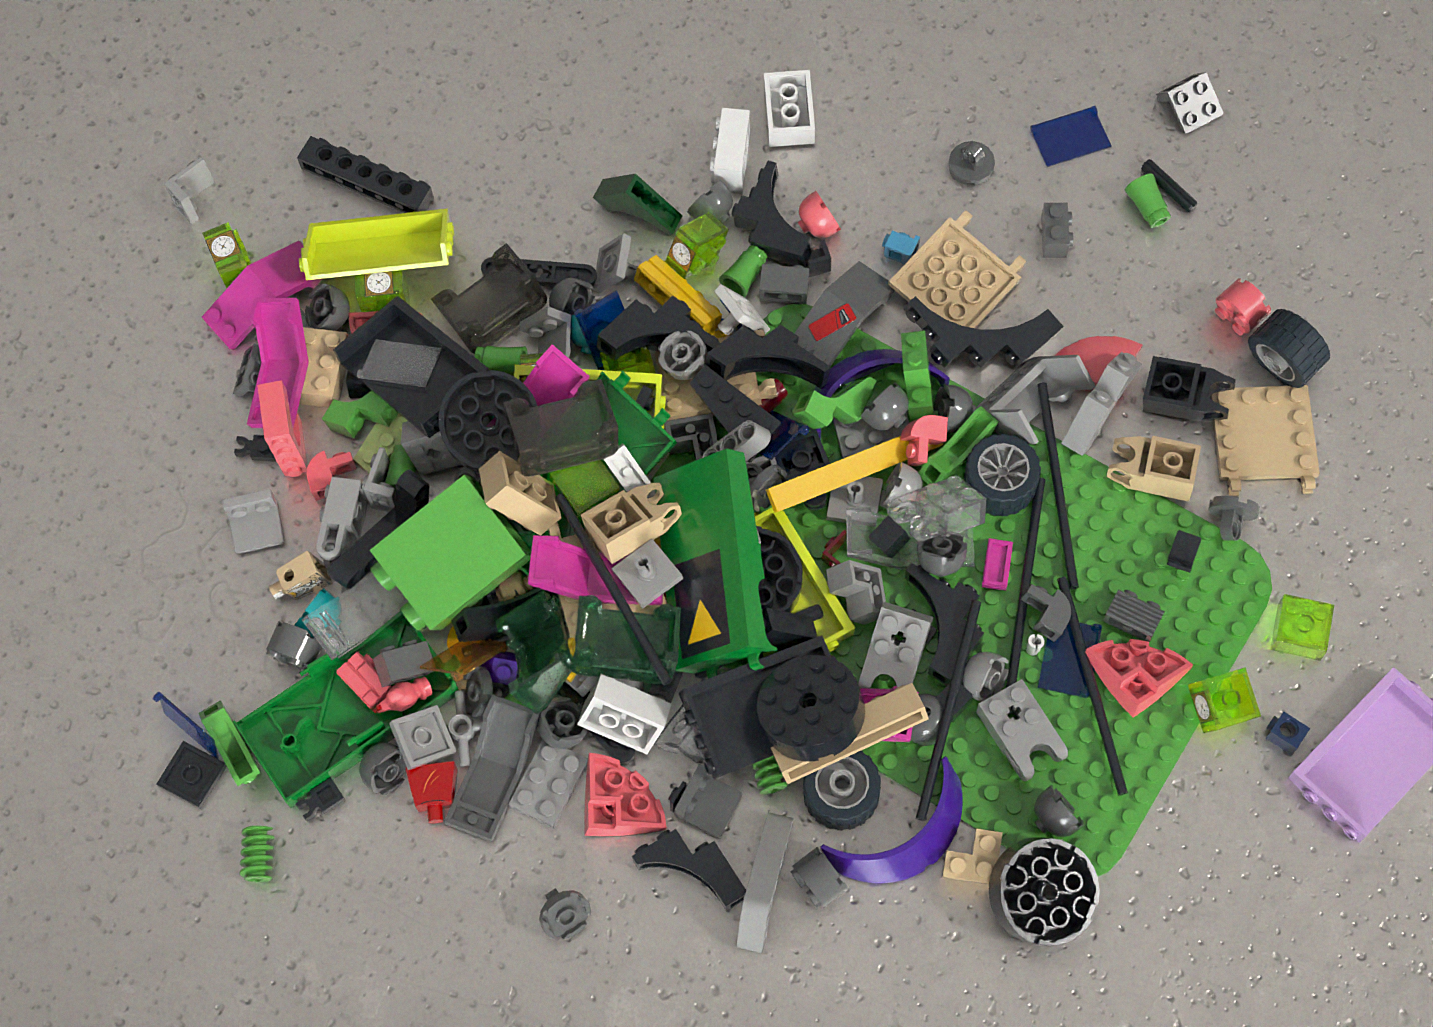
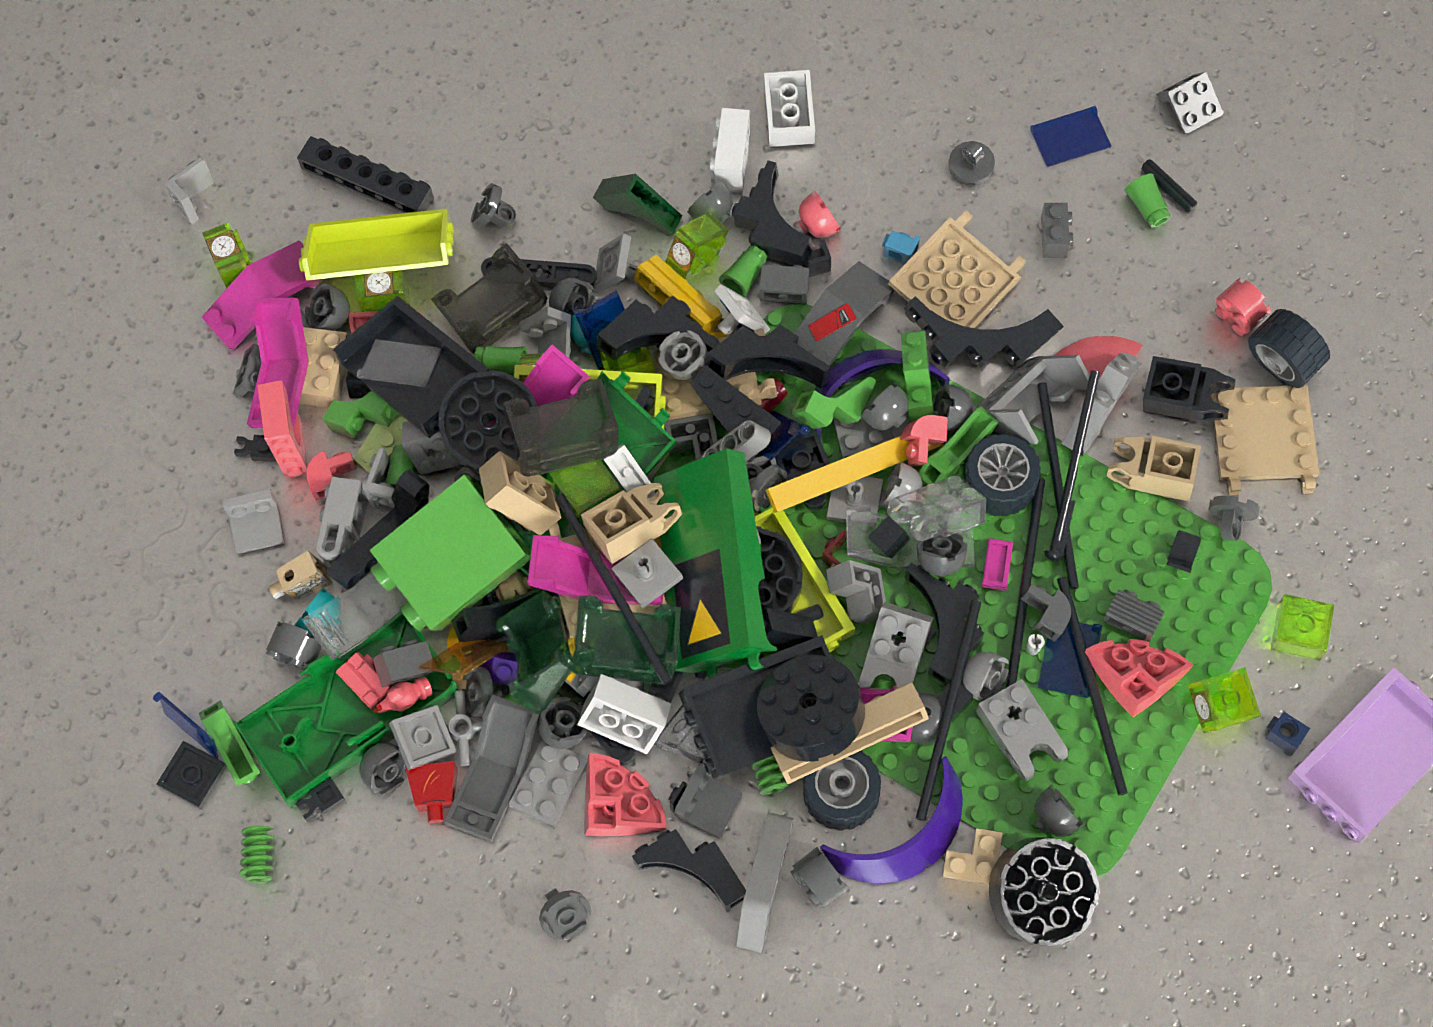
none -> dark grey tile [471,183,516,229]
none -> black bar [1044,370,1100,562]

